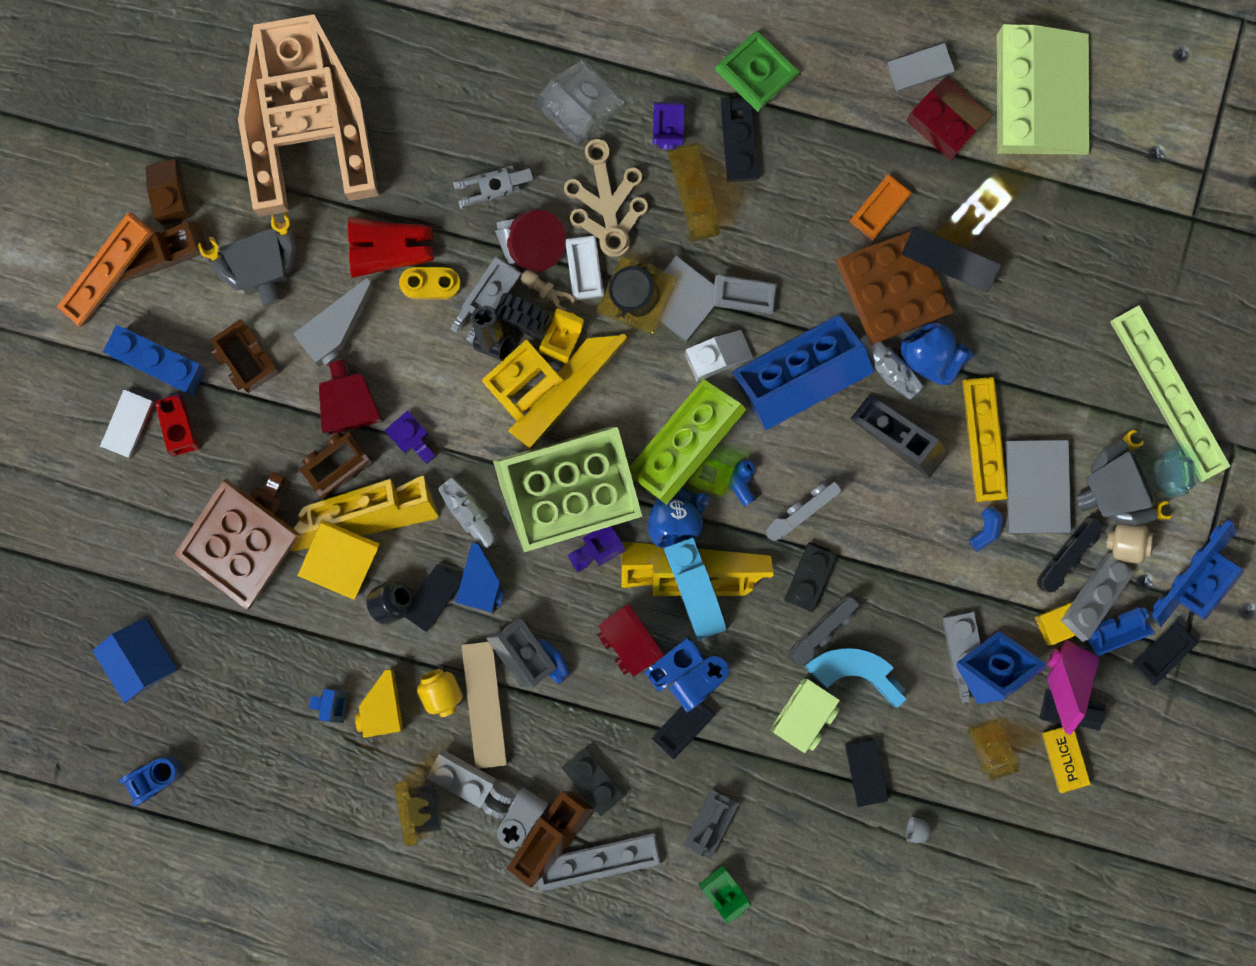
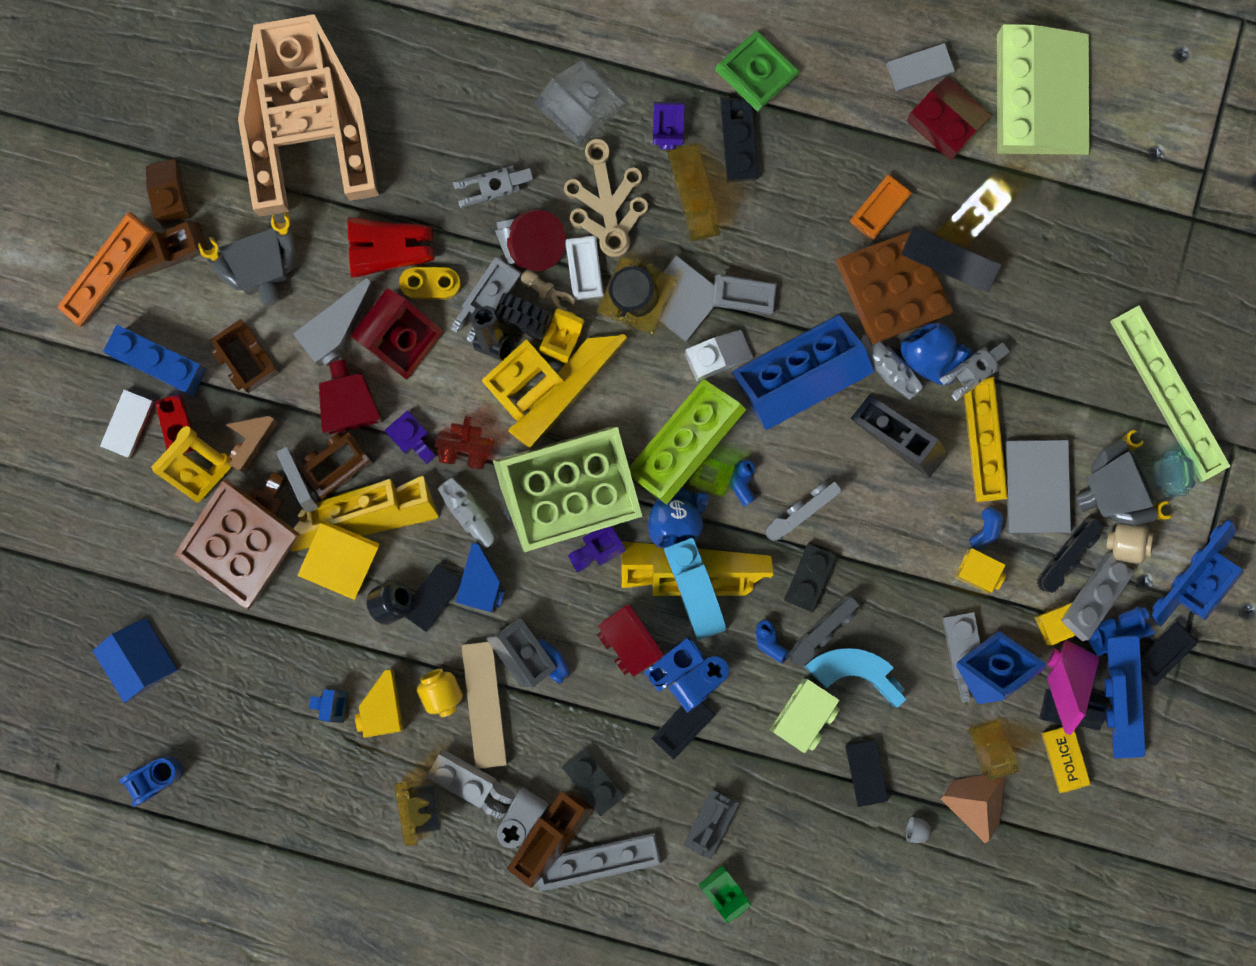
none -> yellow plate [151,426,232,503]
none -> medium nougat slope [226,416,278,473]
none -> light grey tile [277,447,319,513]
none -> dark red slope [350,288,444,380]
none -> clear red hips [435,416,494,469]
none -> blue arm [756,620,790,664]
none -> light grey hinge [940,342,1010,401]
none -> nougat slope [941,771,1007,843]
none -> yellow brick [954,548,1006,594]
none -> blue bracket [1104,635,1145,759]

